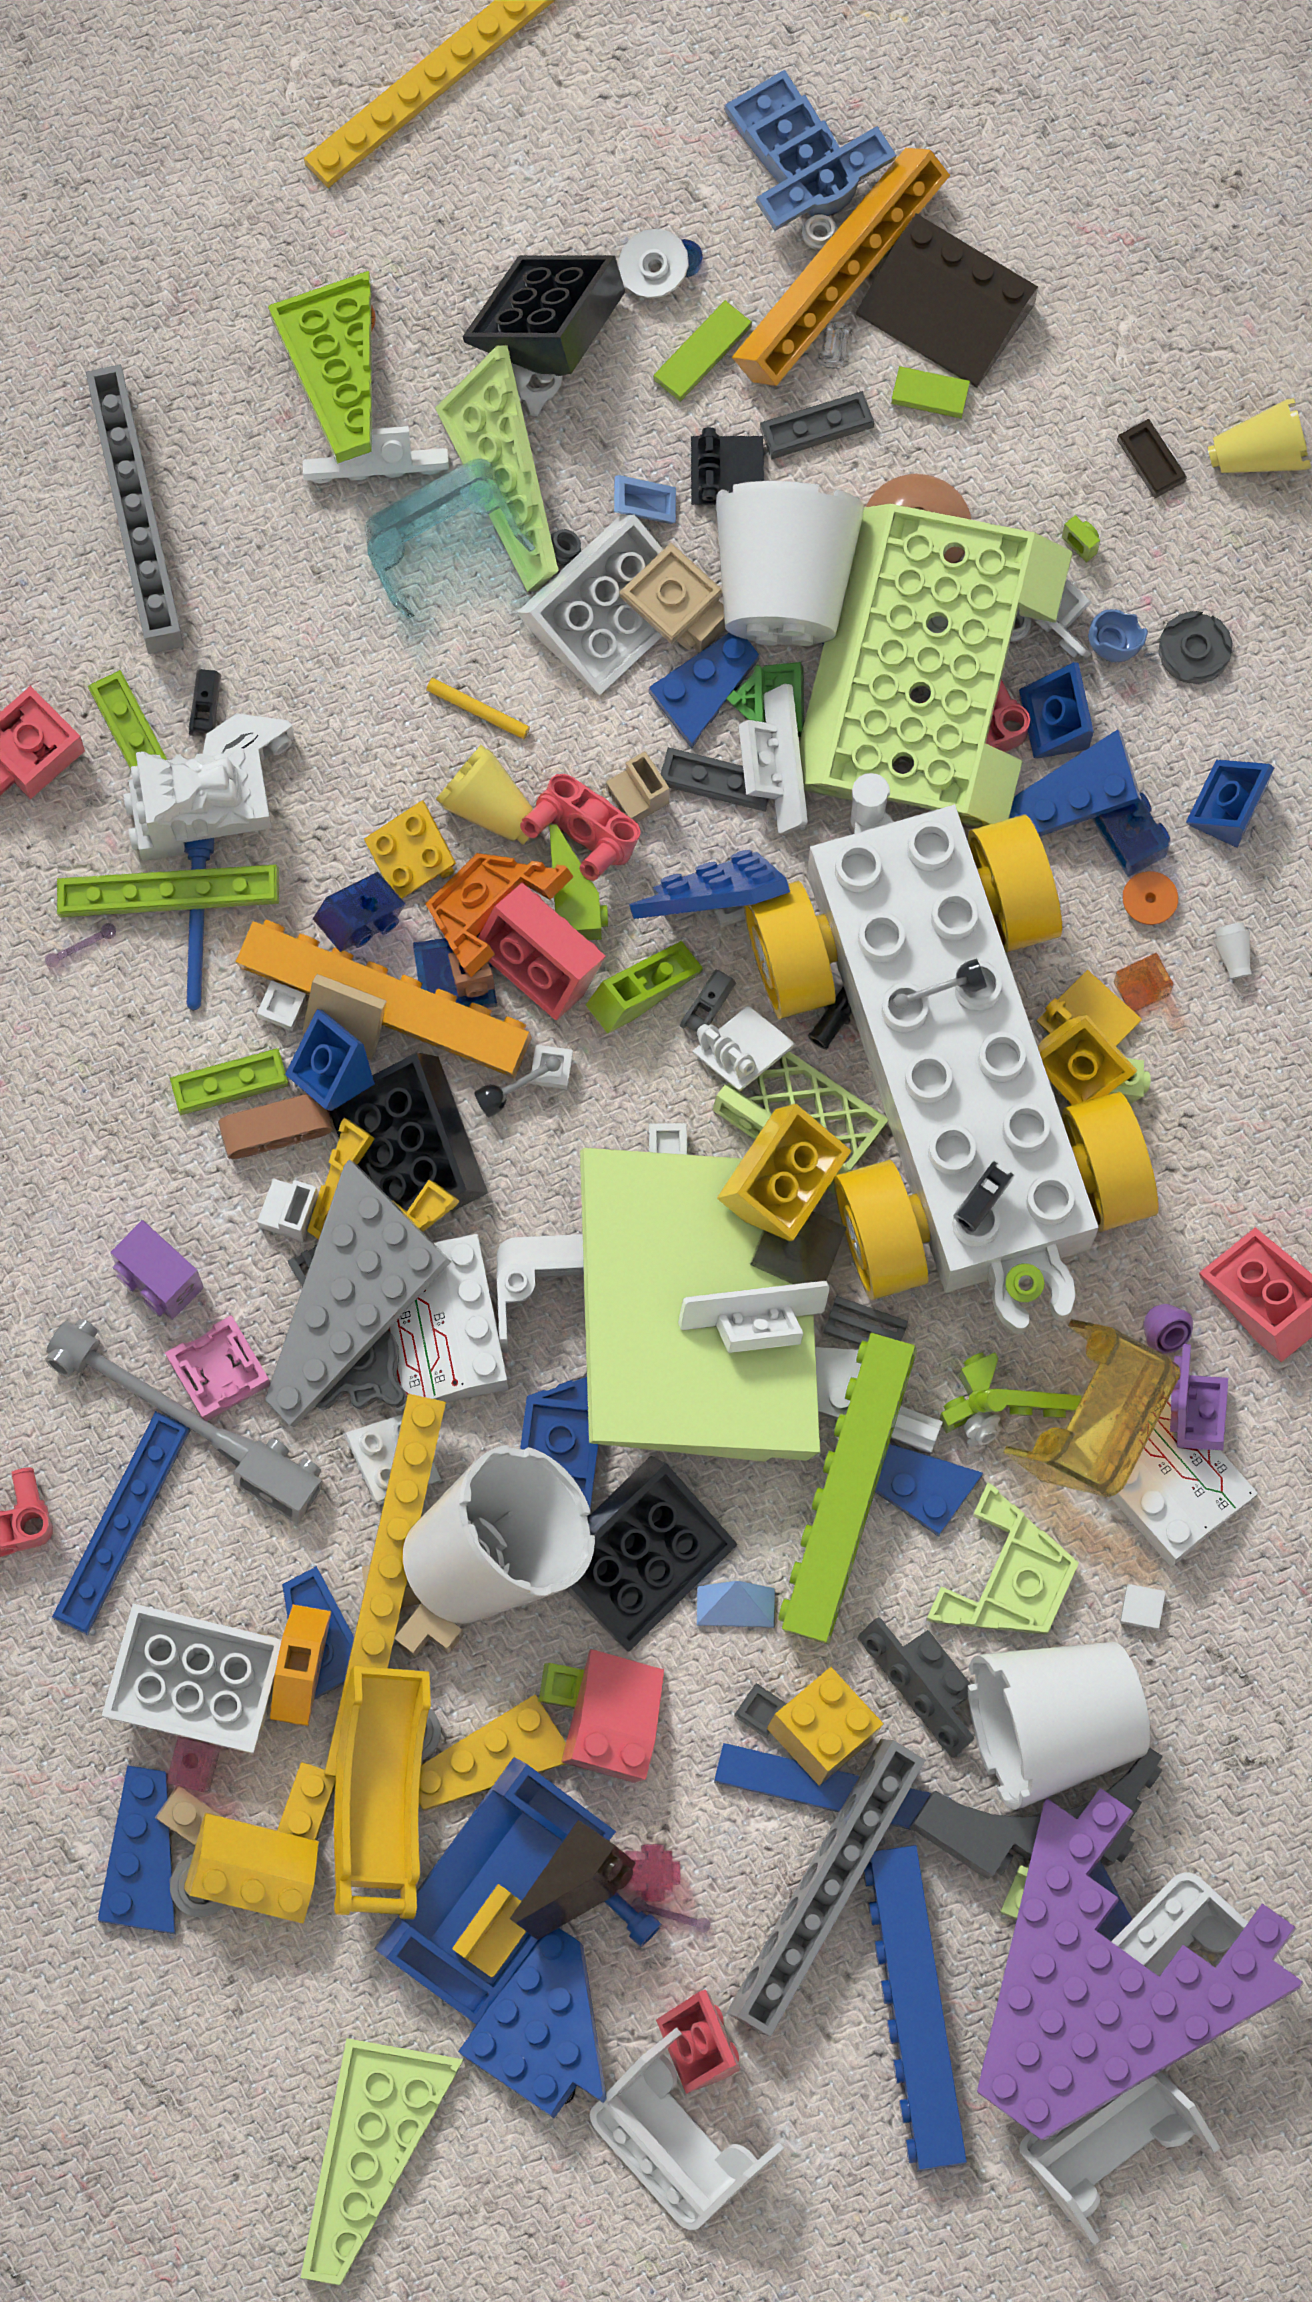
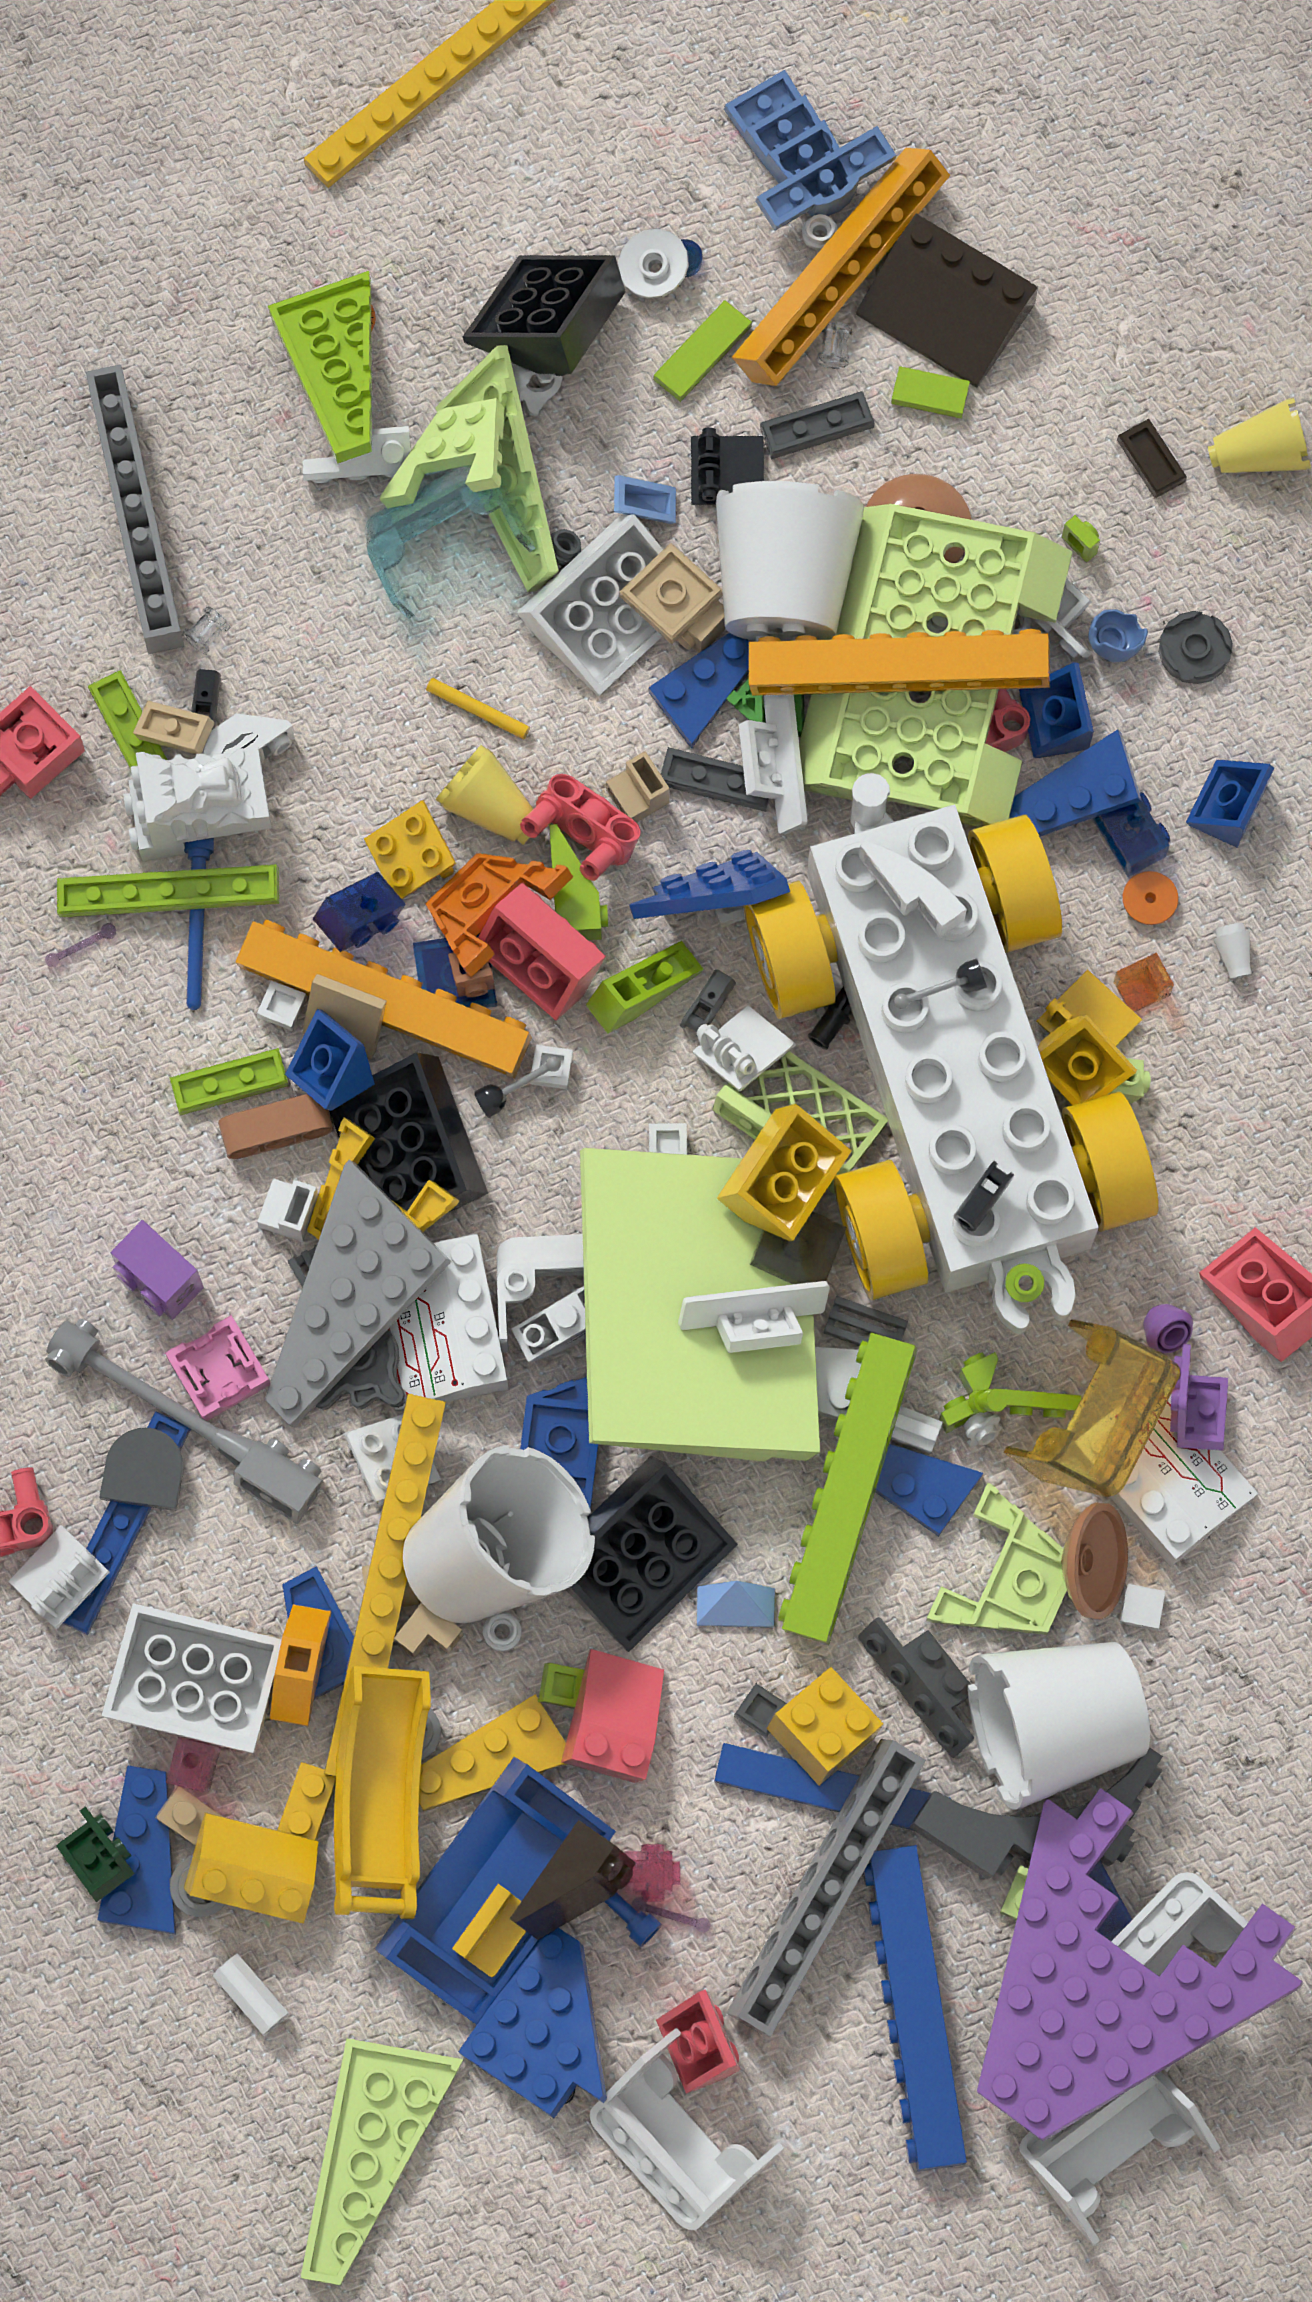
none -> white hinge [8,1525,110,1629]
none -> dark green bracket [56,1806,135,1902]
none -> dark grey tile [99,1428,184,1511]
none -> tan plate [133,700,215,754]
none -> clear bush [182,606,231,655]
none -> white axle [212,1953,289,2036]
none -> yellowish green wing [379,398,504,508]
none -> white plate [483,1612,522,1651]
none -> white slope [511,1286,586,1363]
none -> light orange brick [749,629,1050,696]
none -> white slope [859,841,967,938]
none -> nougat dish [1062,1503,1128,1620]

